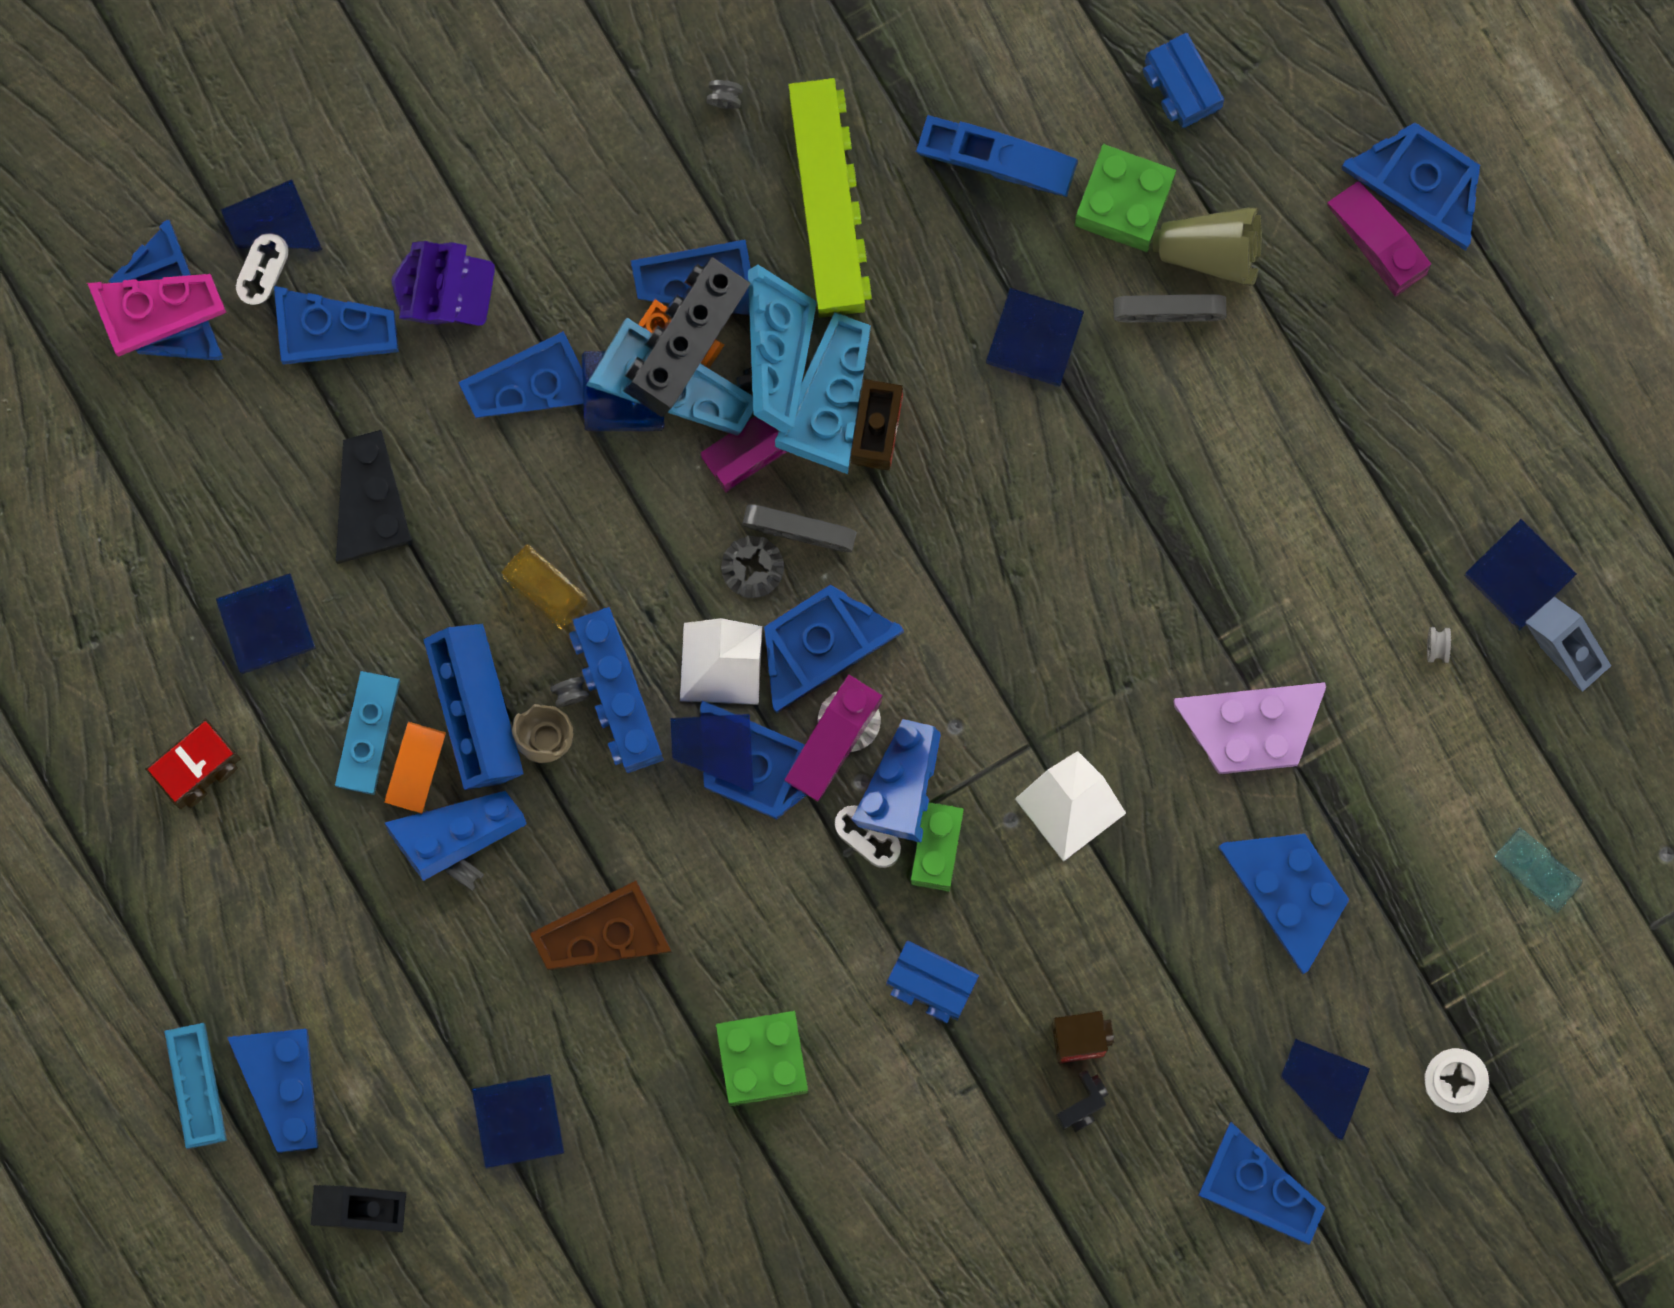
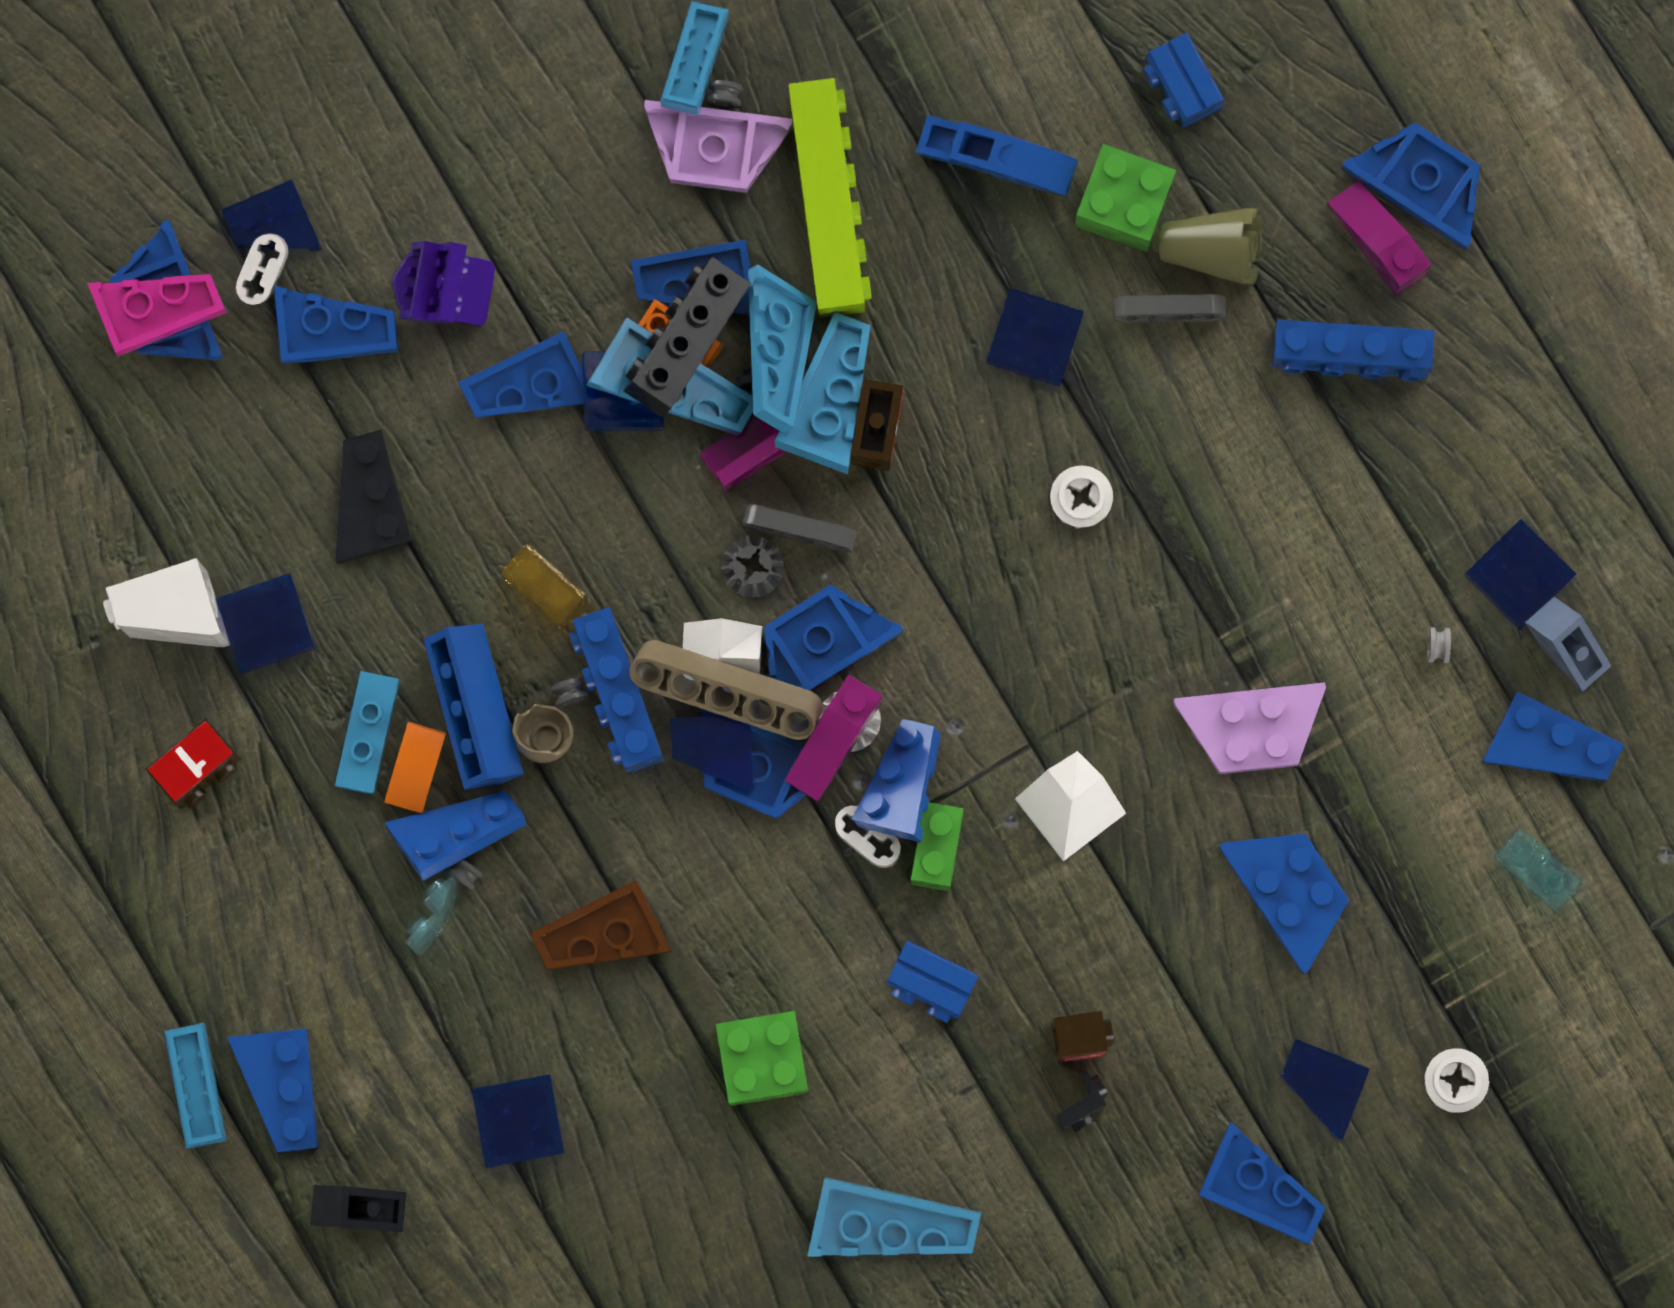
none -> white slope [103,558,231,647]
none -> clear light blue slope [405,875,460,957]
none -> dark tan beam [629,640,823,740]
none -> lavender wing [644,100,793,193]
none -> dark azure plate [661,1,729,115]
none -> dark azure wing [807,1177,981,1257]
none -> white gear [1050,466,1113,529]
none -> blue brick [1272,320,1434,382]
none -> blue wing [1481,691,1624,782]

